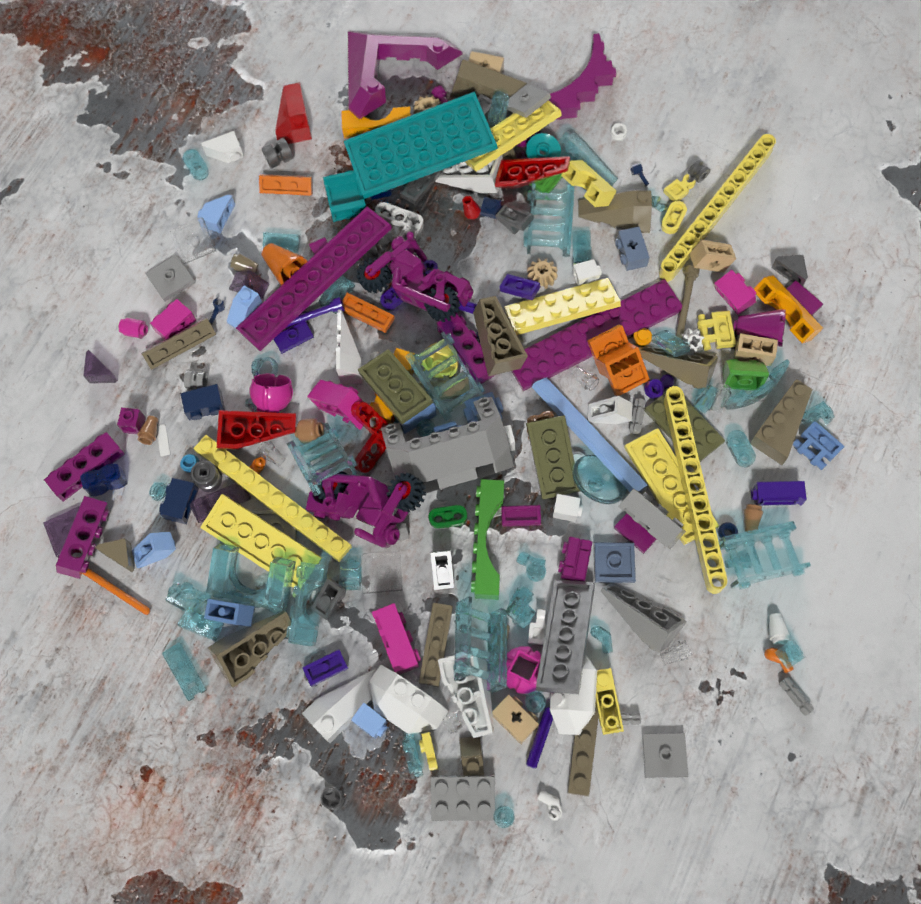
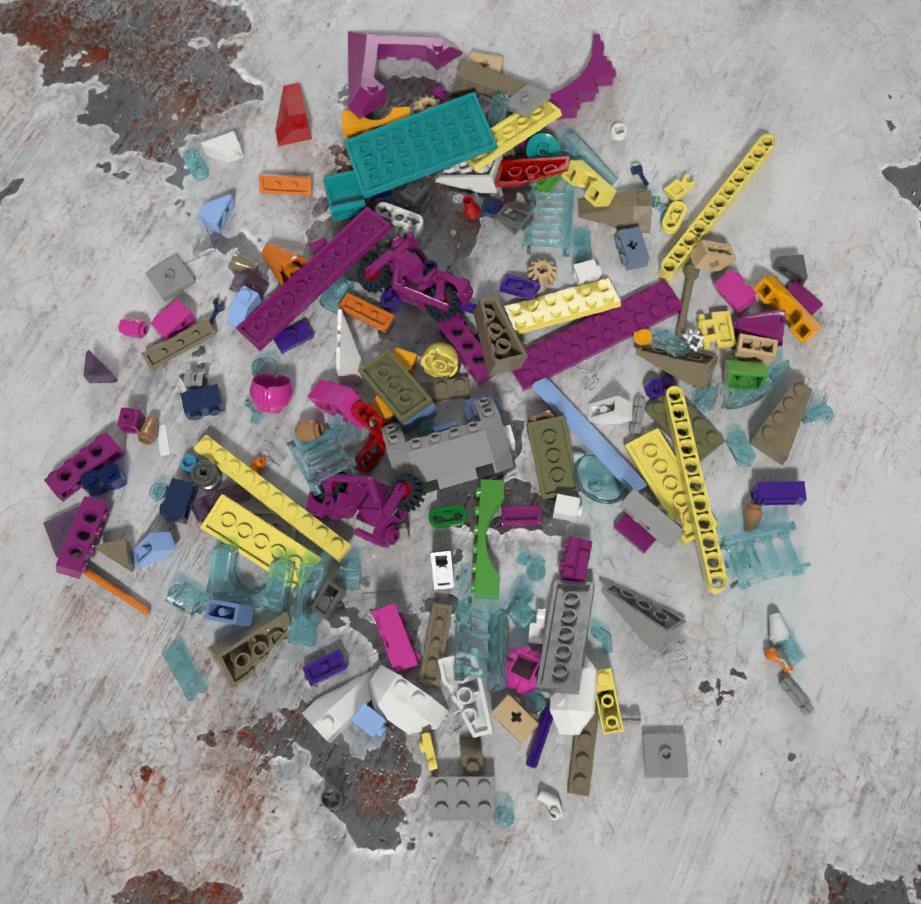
clear light blue slope [177,609,224,642] -> none
red wedge [216,410,296,449] -> none
flat silver wheel [261,138,293,169] -> none
clear light blue slope [263,232,301,253] -> none
dark purple piece [286,297,345,328] -> none
clear light blue plate [402,734,423,778] -> none
clear light blue fence [405,332,485,421] -> none
orange bracket [587,324,650,396] -> none
sand blue plate [594,542,636,583] -> none
flat silver wheel [688,160,711,183] -> none
dark blue plate [718,522,738,542] -> none
medium blue plate [793,421,845,470] -> none

